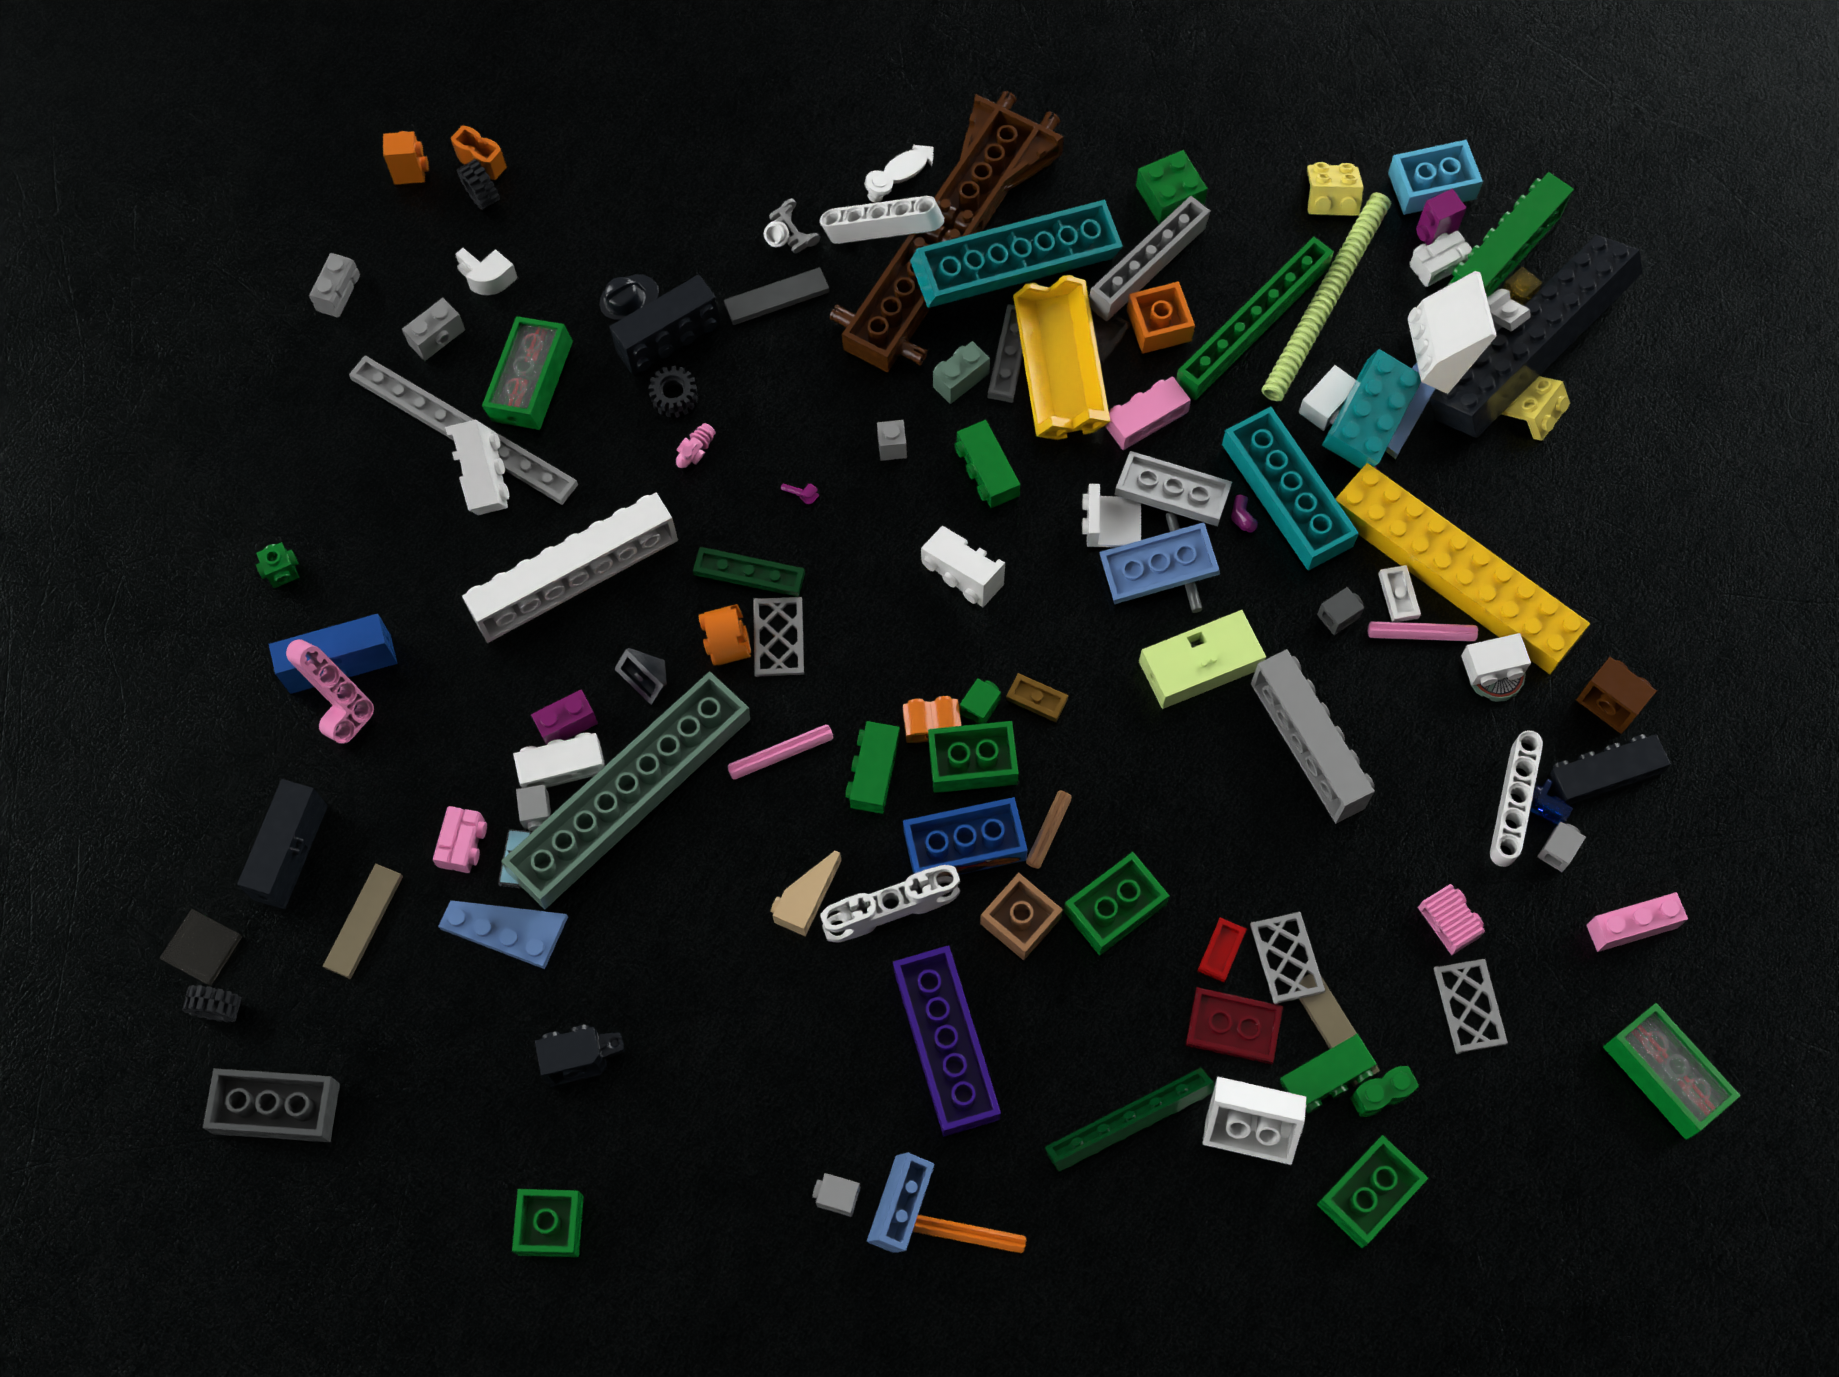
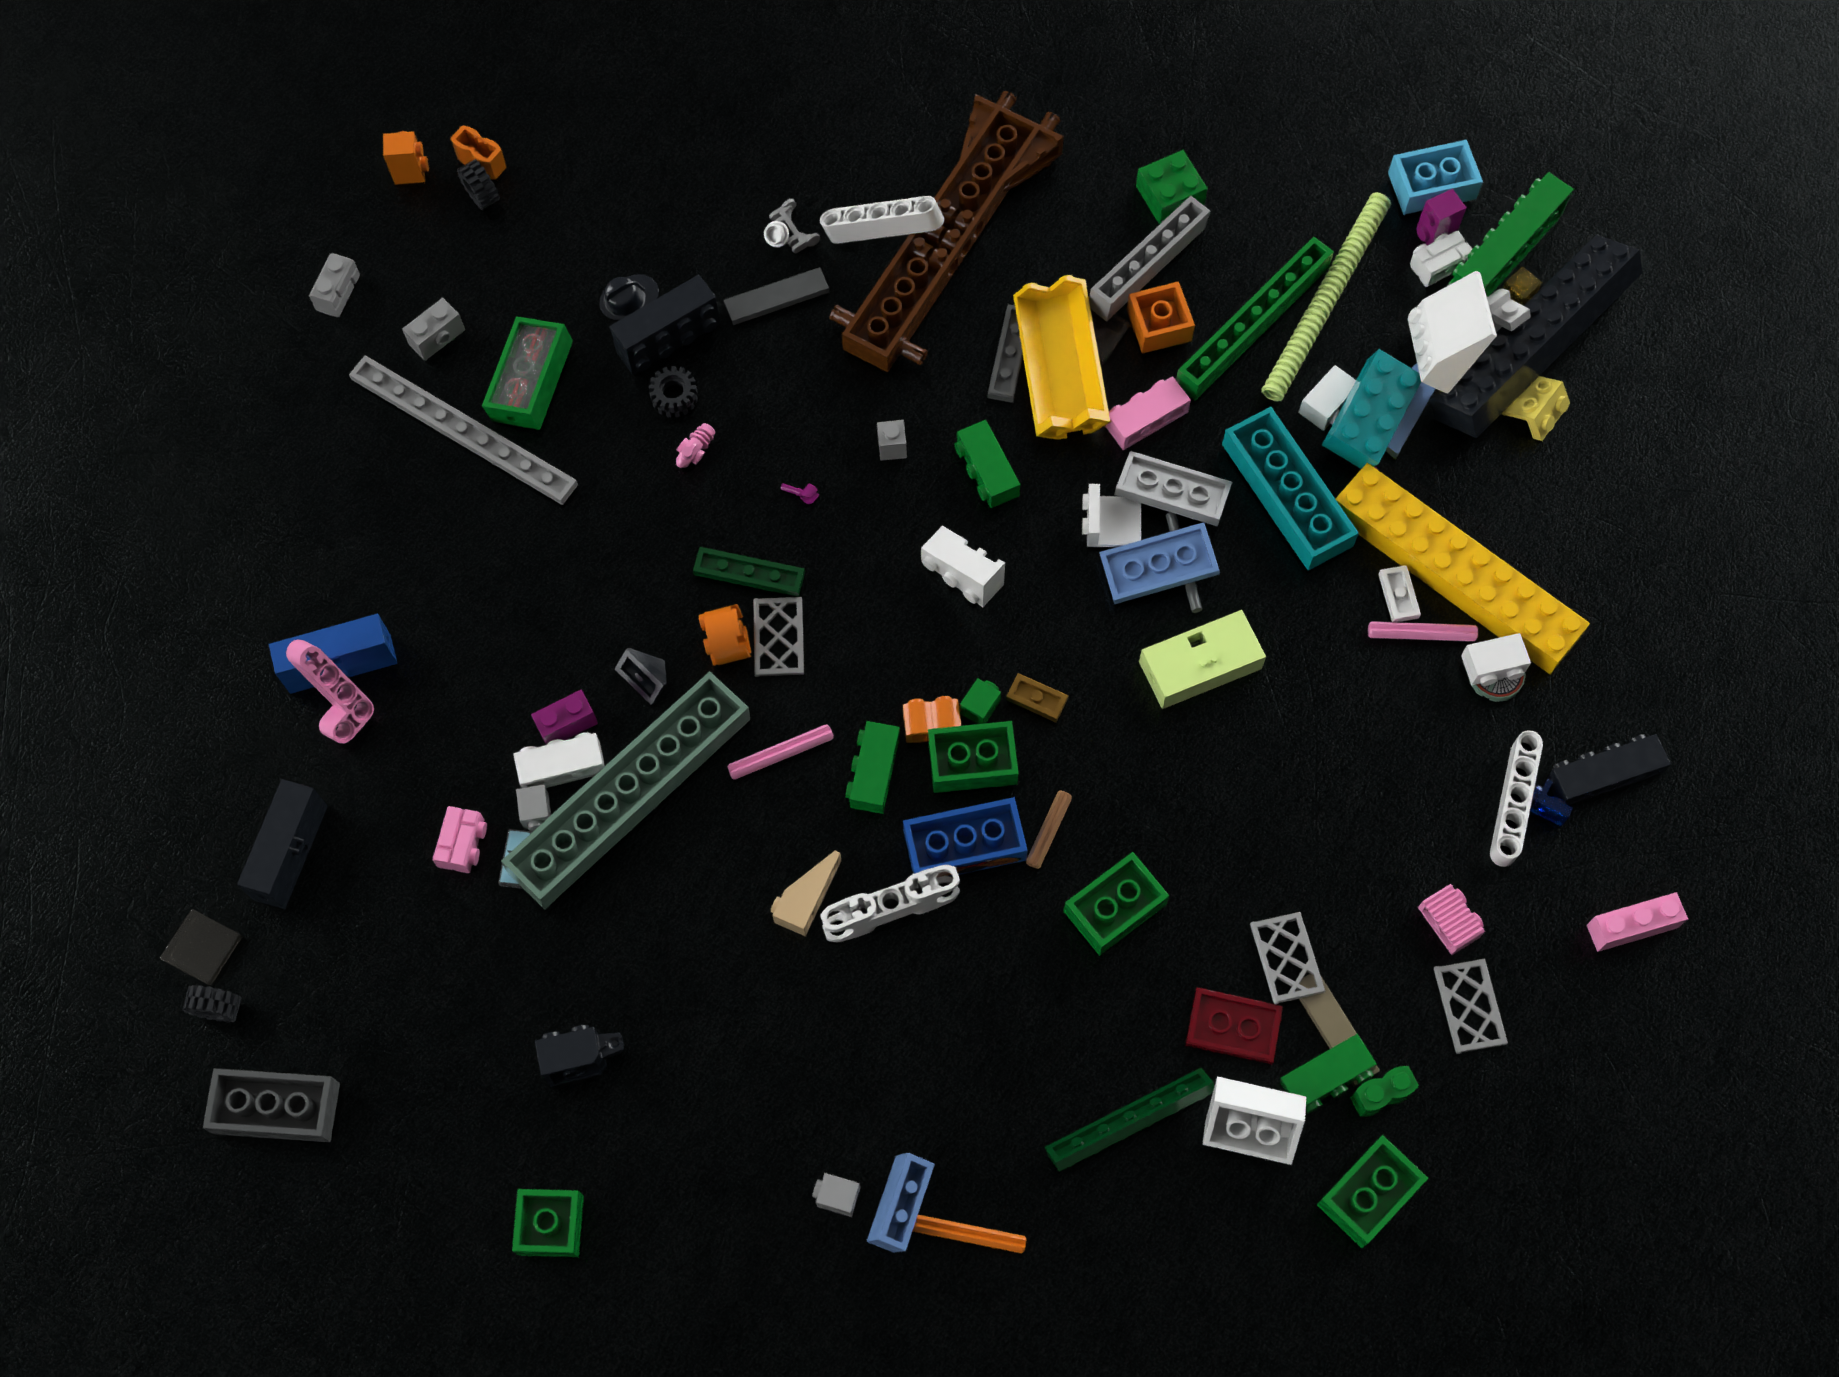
green brick [256,542,299,588] -> none
dark tan tile [323,864,403,979] -> none
medium blue wing [438,901,568,969] -> none
white wedge [445,420,509,515] -> none
white brick [455,248,517,295] -> none
white brick [462,492,678,643] -> none
white brick [865,145,933,203] -> none
dark purple brick [893,946,1001,1137] -> none
teal brick [910,200,1123,308] -> none
sand green brick [933,341,990,404] -> none
medium nougat brick [980,873,1063,960] -> none
red tile [1198,918,1246,982] -> none
magenta arm [1231,495,1258,532] -> none
light grey brick [1251,649,1375,823] -> none
light yellow bracket [1307,162,1363,216] -> none
dark grey brick [1317,587,1364,635] -> none
light grey brick [1537,822,1586,872] -> none
reddish brown brick [1576,657,1657,734] -> none
brick [1603,1003,1741,1140] -> none

